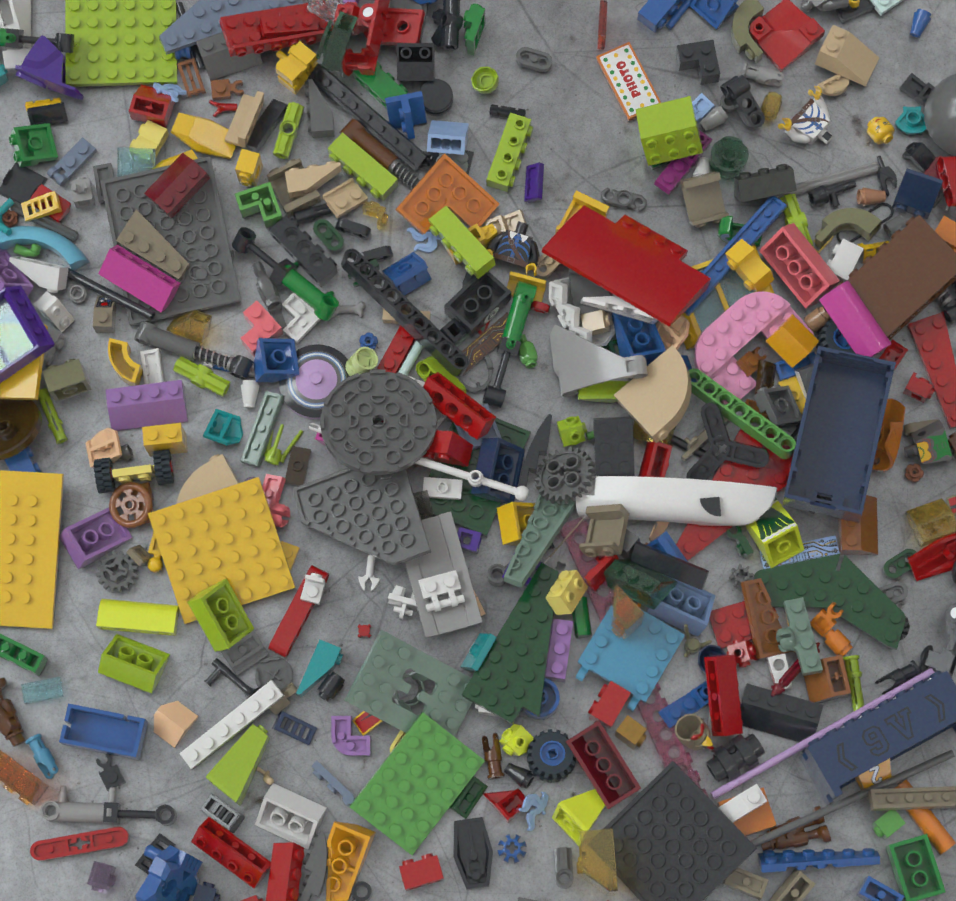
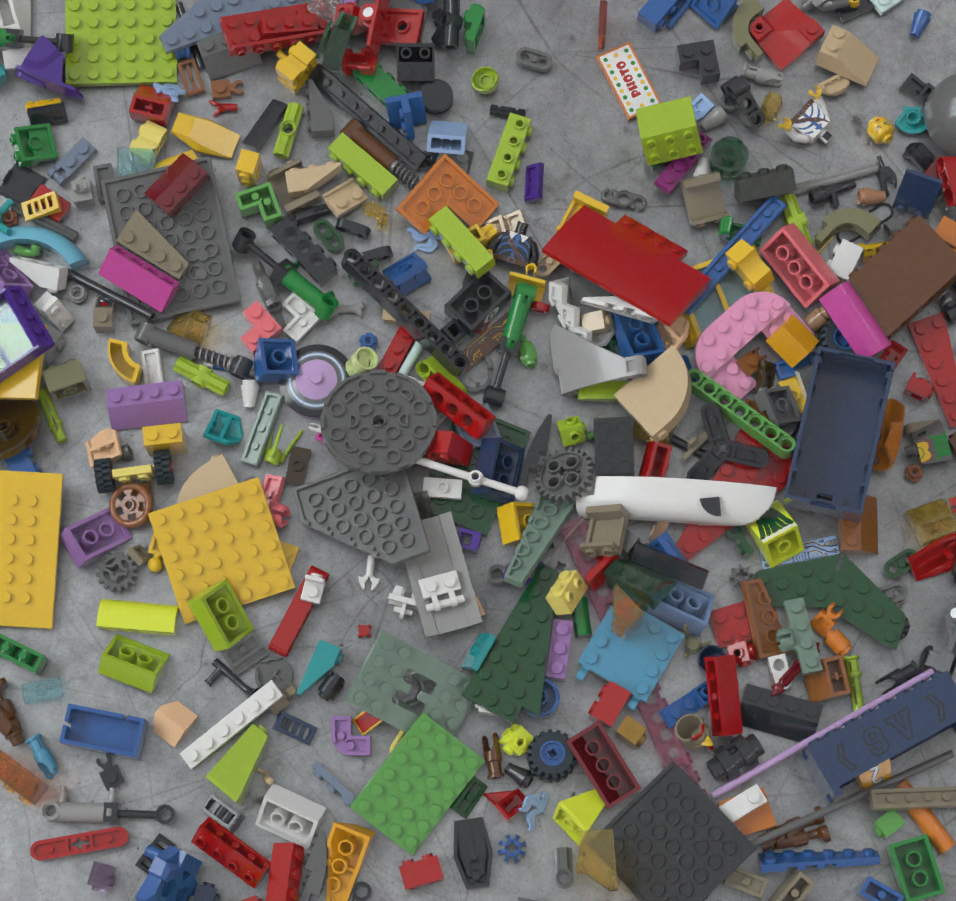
tan panel [225,91,264,148] -> none

